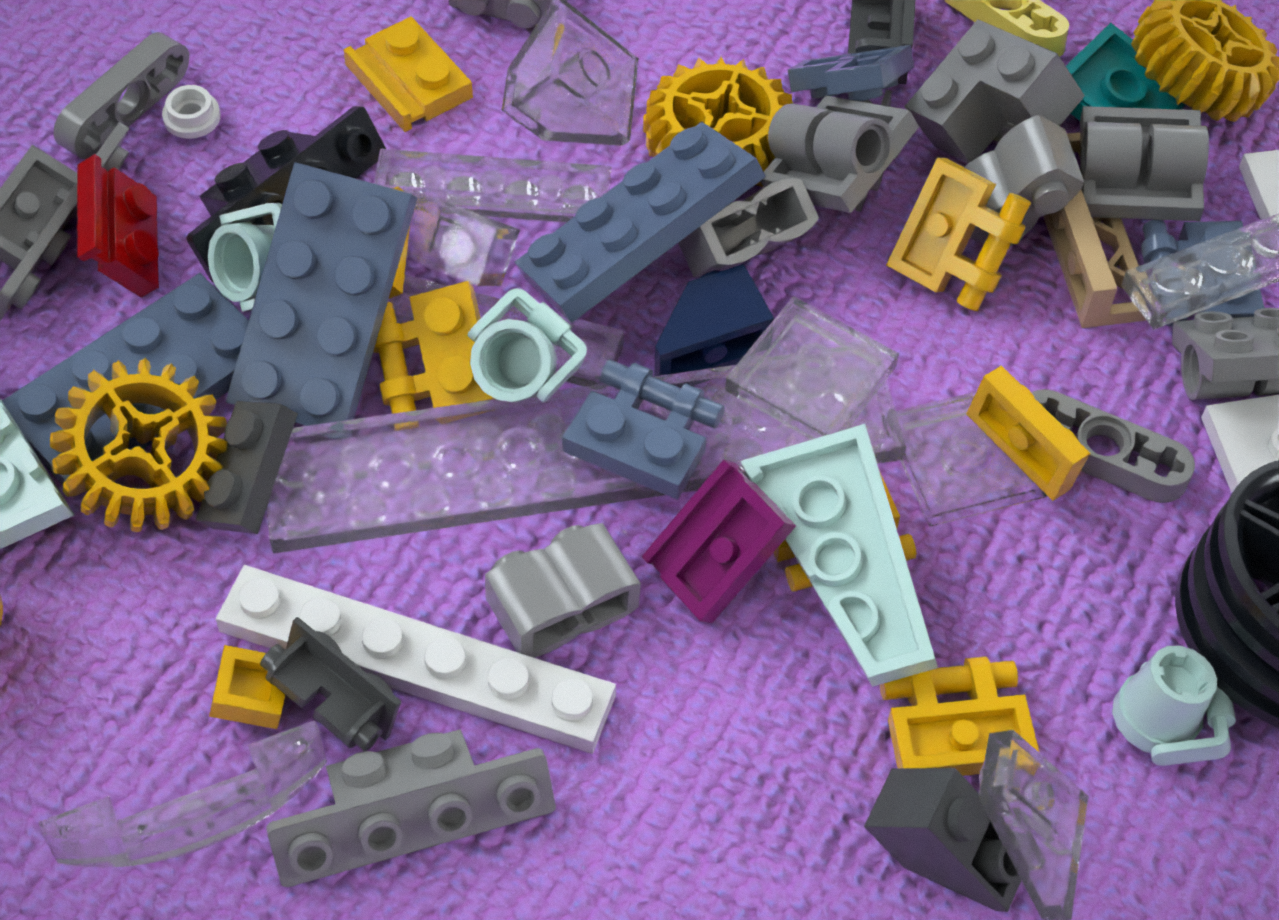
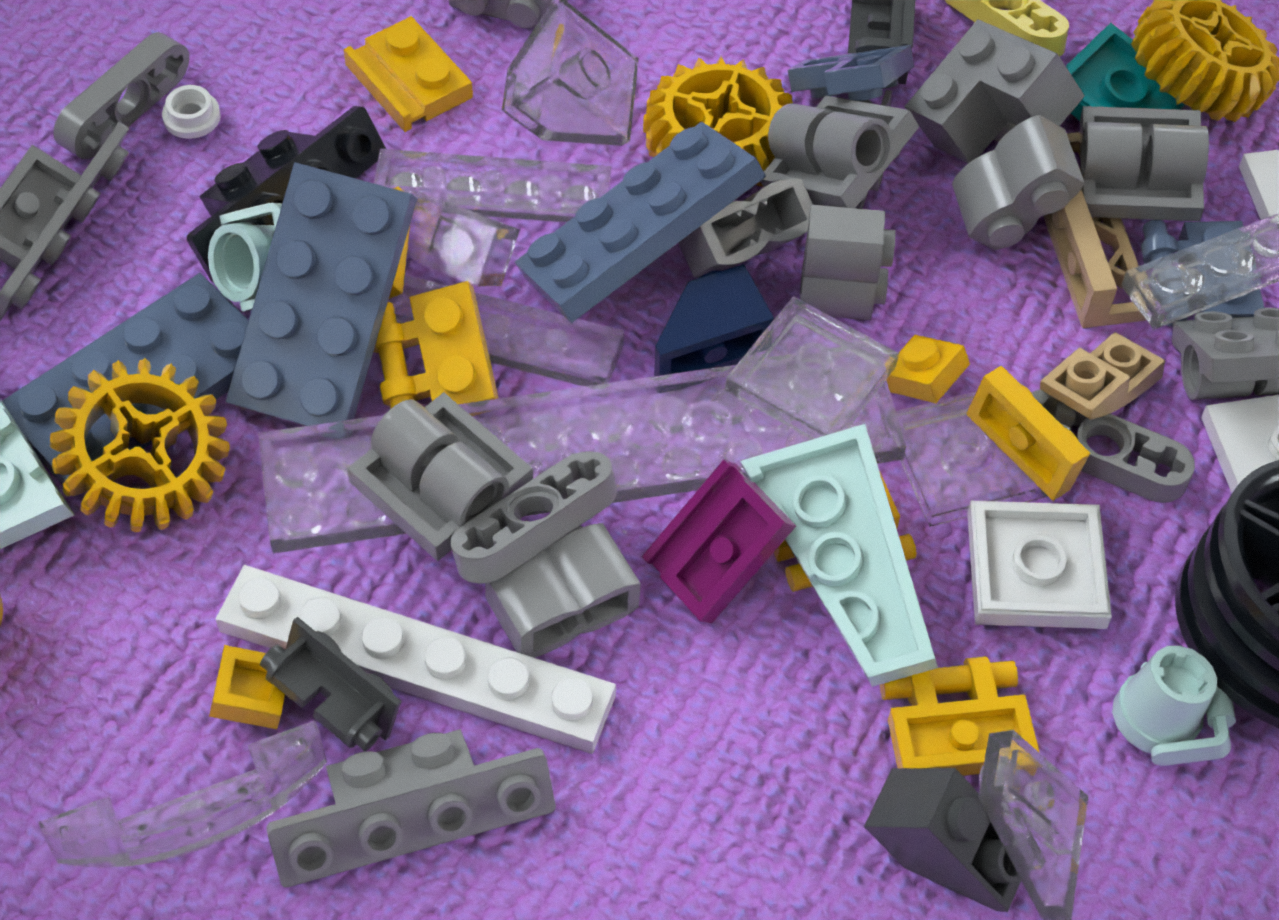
red plate [77,154,159,298] -> none
dark grey plate [196,401,298,534] -> none
light aqua piece [467,288,587,403] -> none
sand blue plate [562,359,725,500] -> none
yellow plate [886,158,1031,311] -> none
none -> light grey plate [347,392,533,561]
none -> light grey beam [450,451,617,584]
none -> light grey brick [799,205,895,320]
none -> yellow plate [881,335,970,403]
none -> white plate [967,501,1112,629]
none -> tan slope [1040,332,1165,419]

